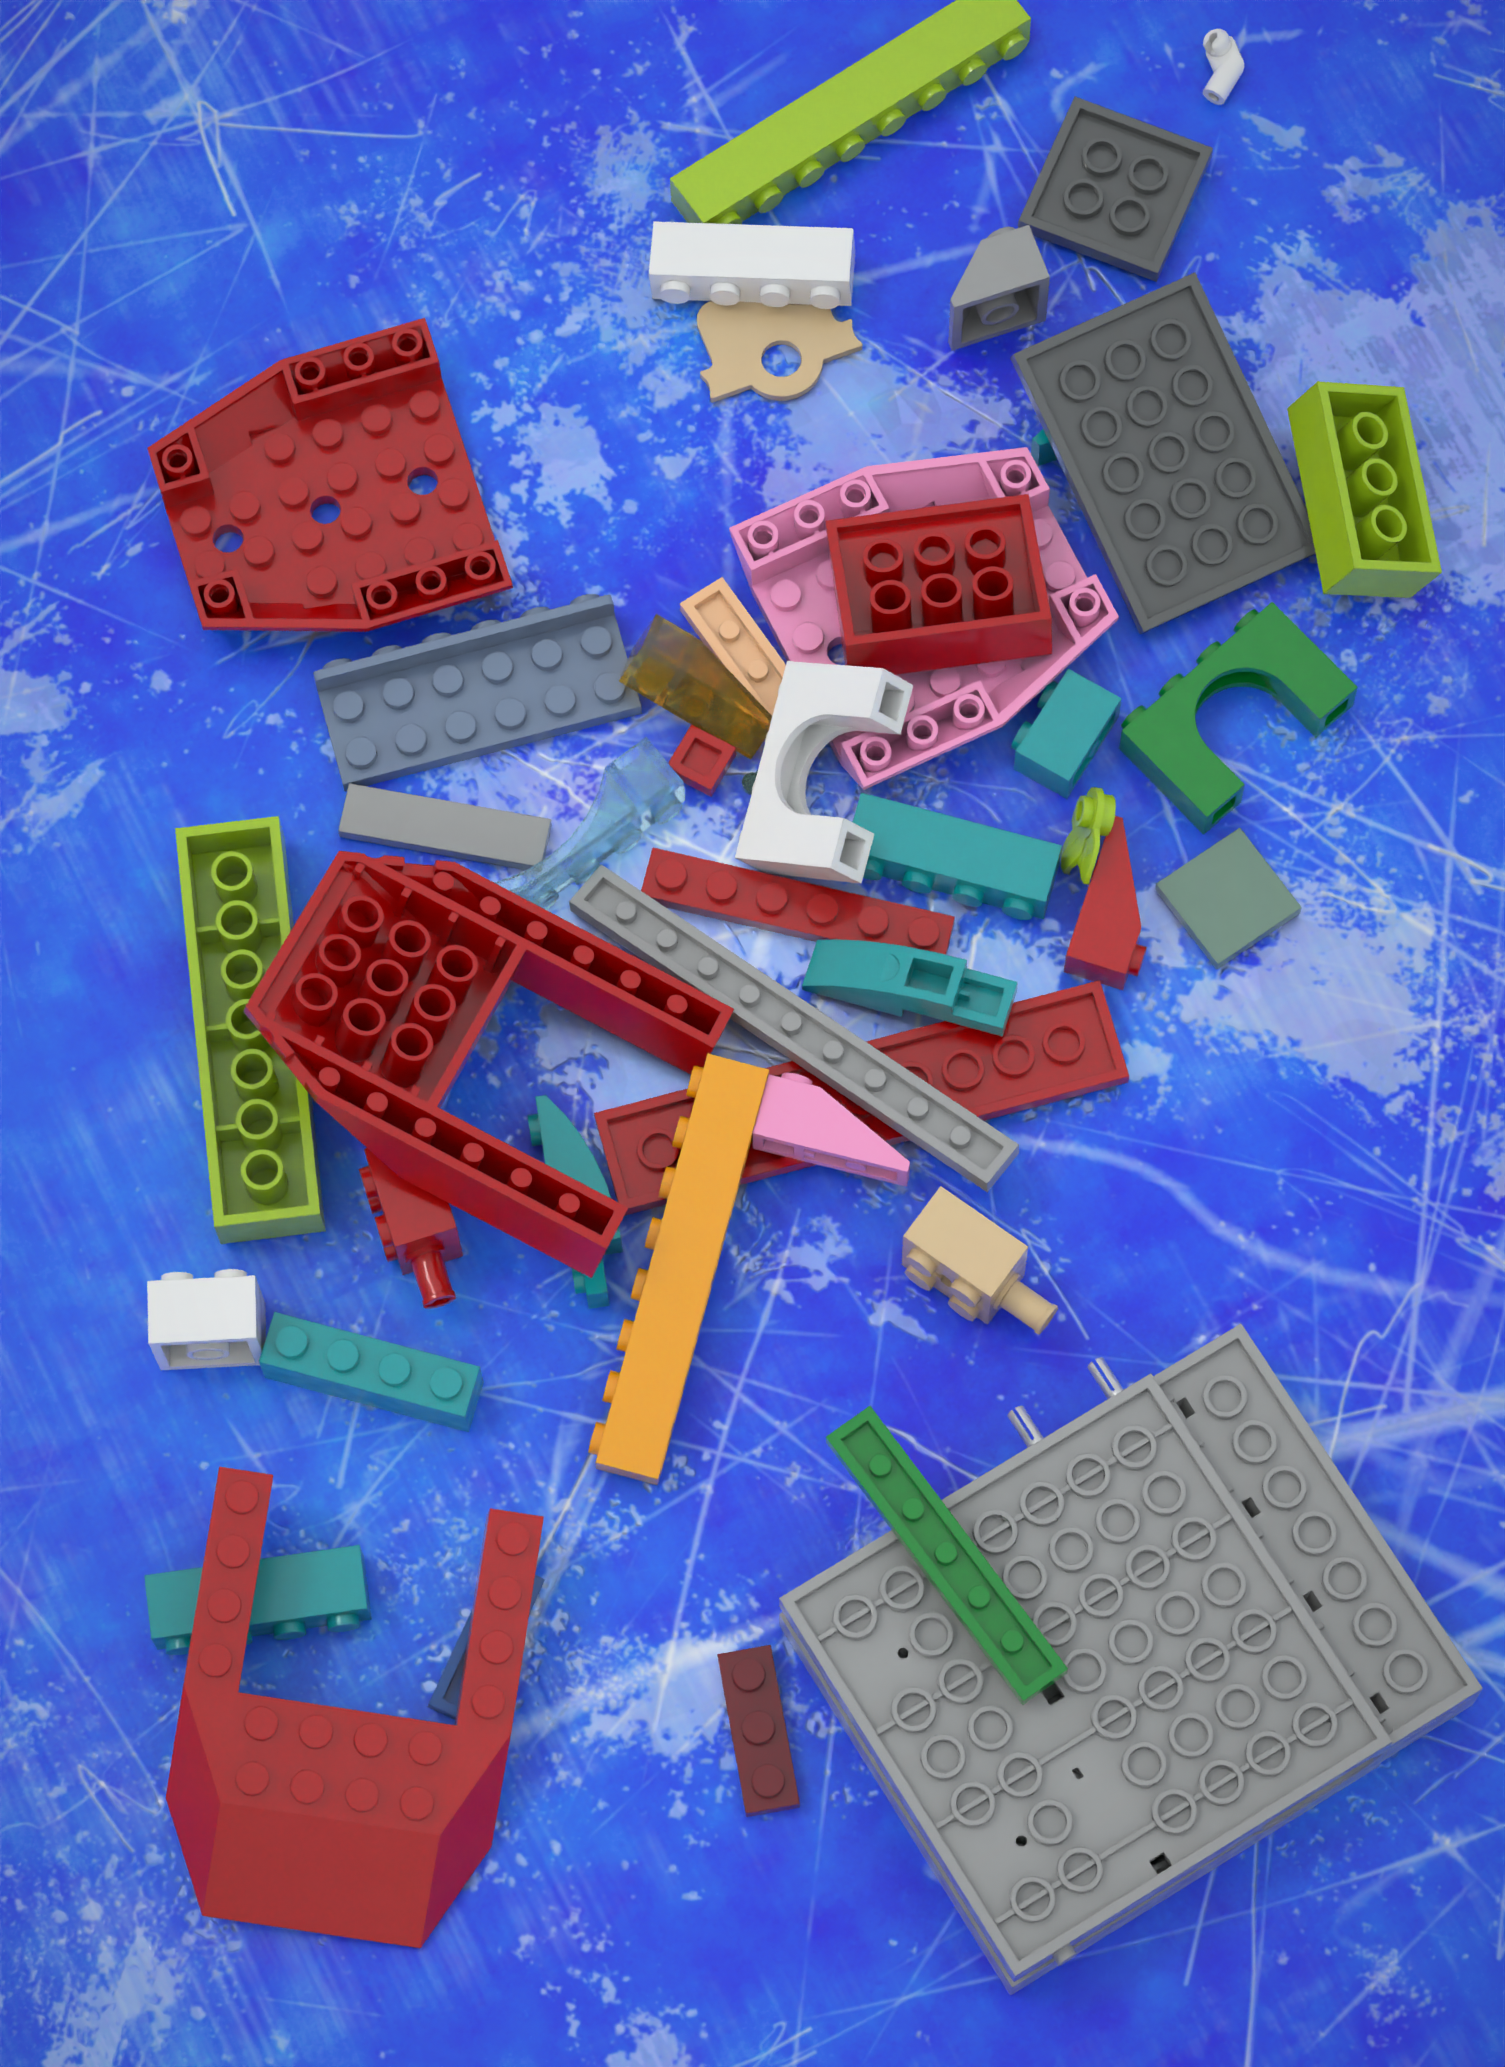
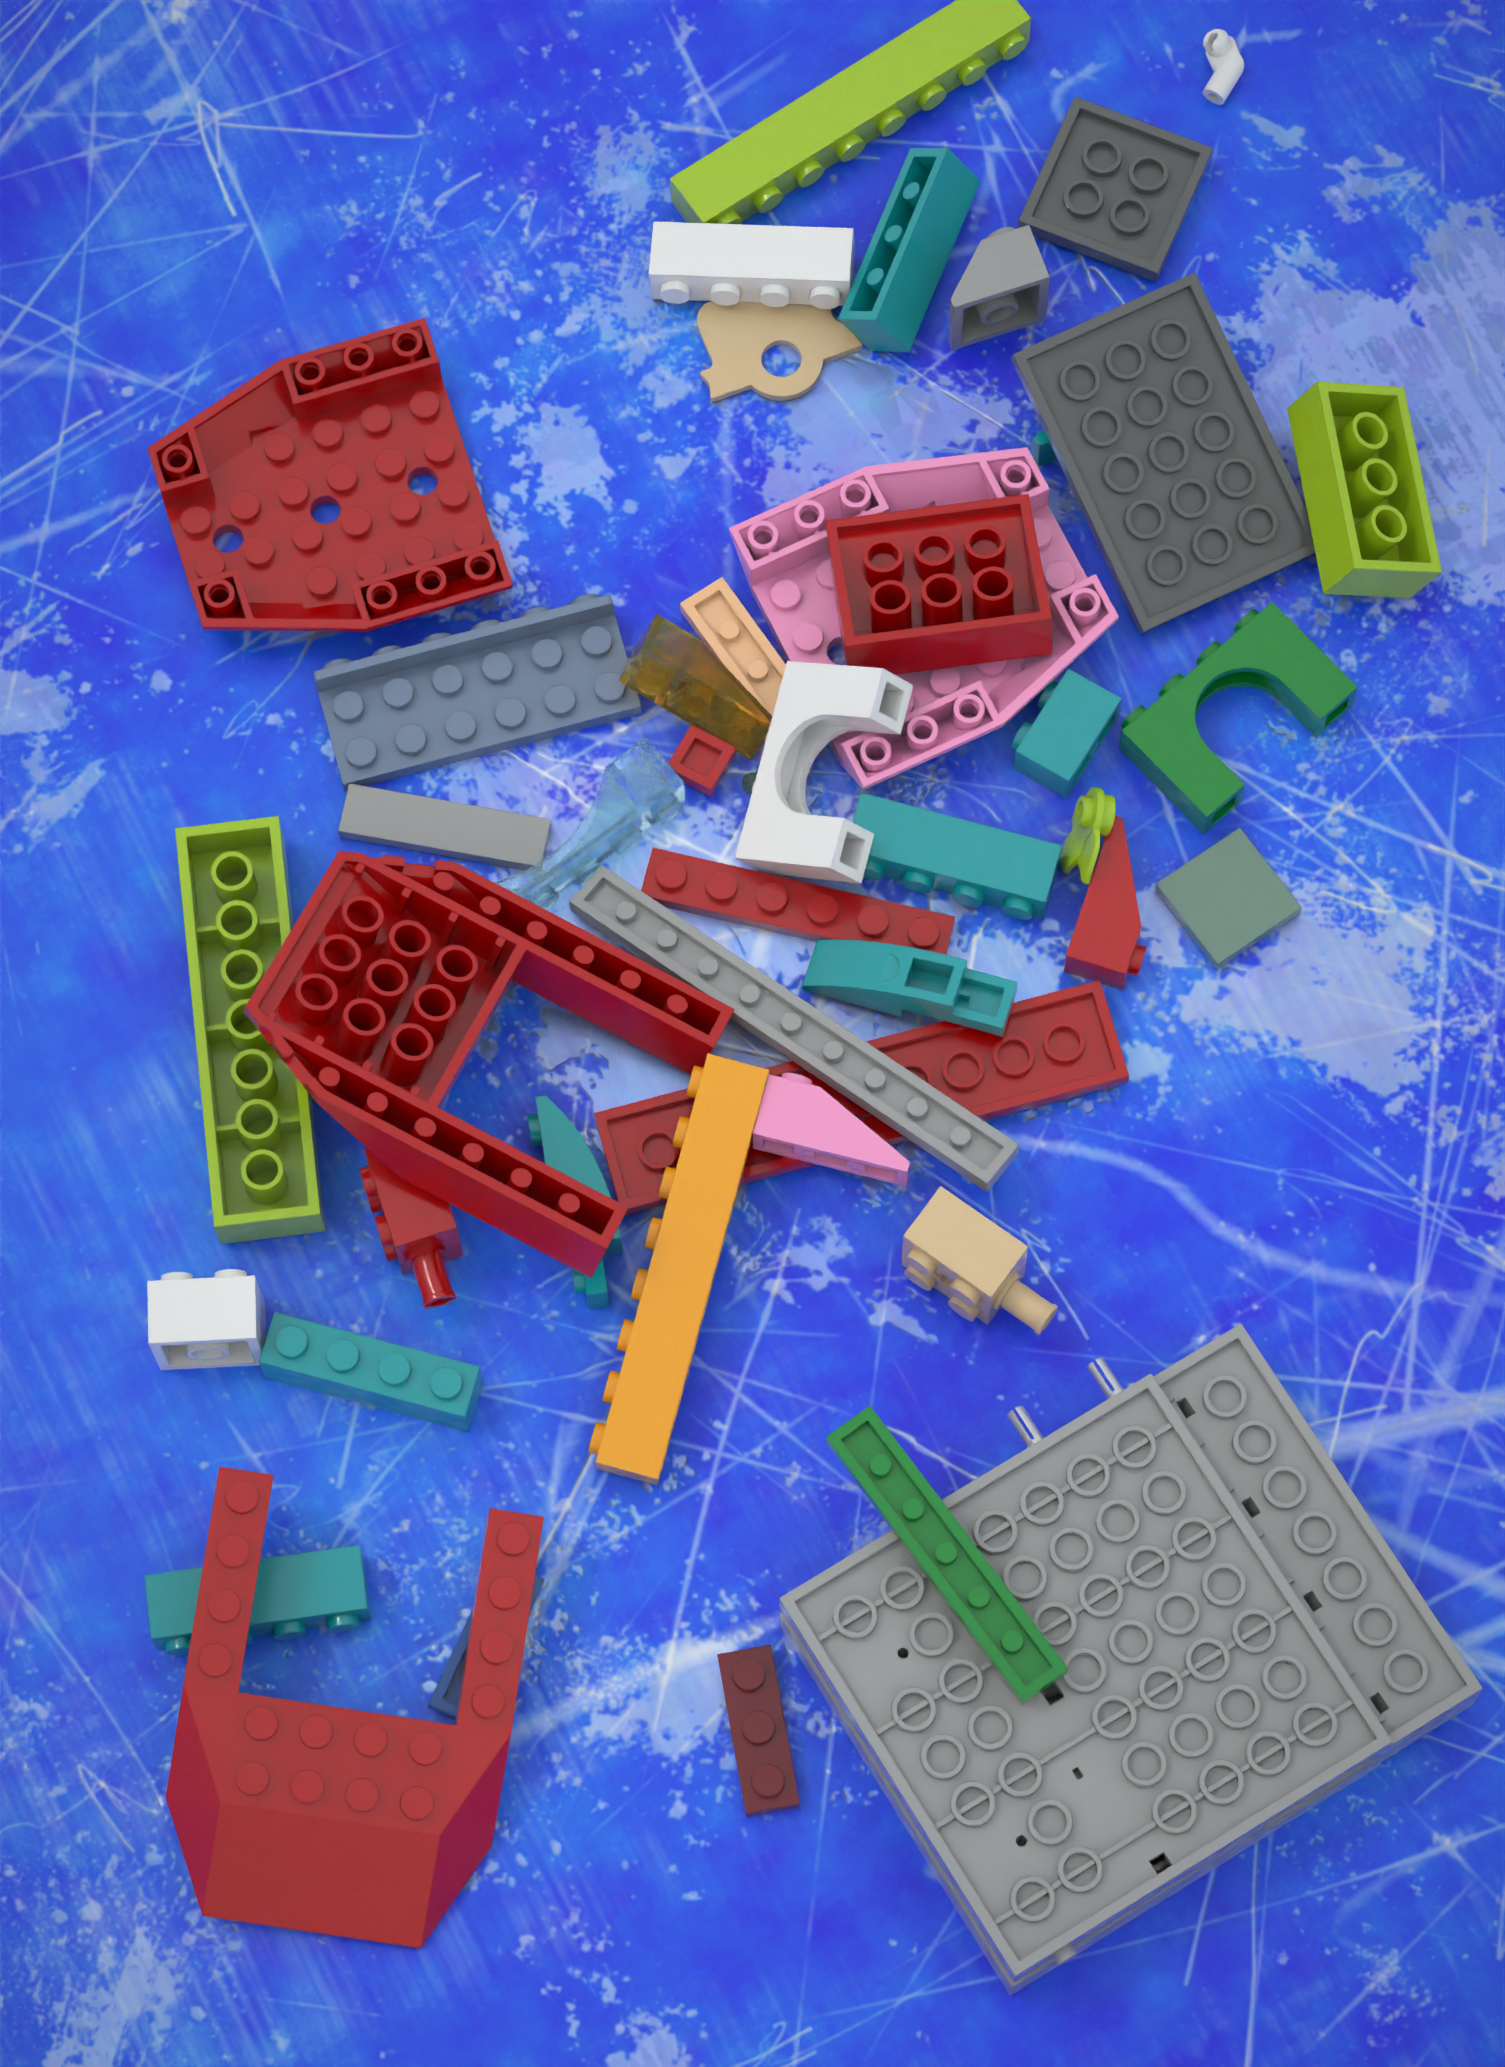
none -> teal brick [838,148,980,352]

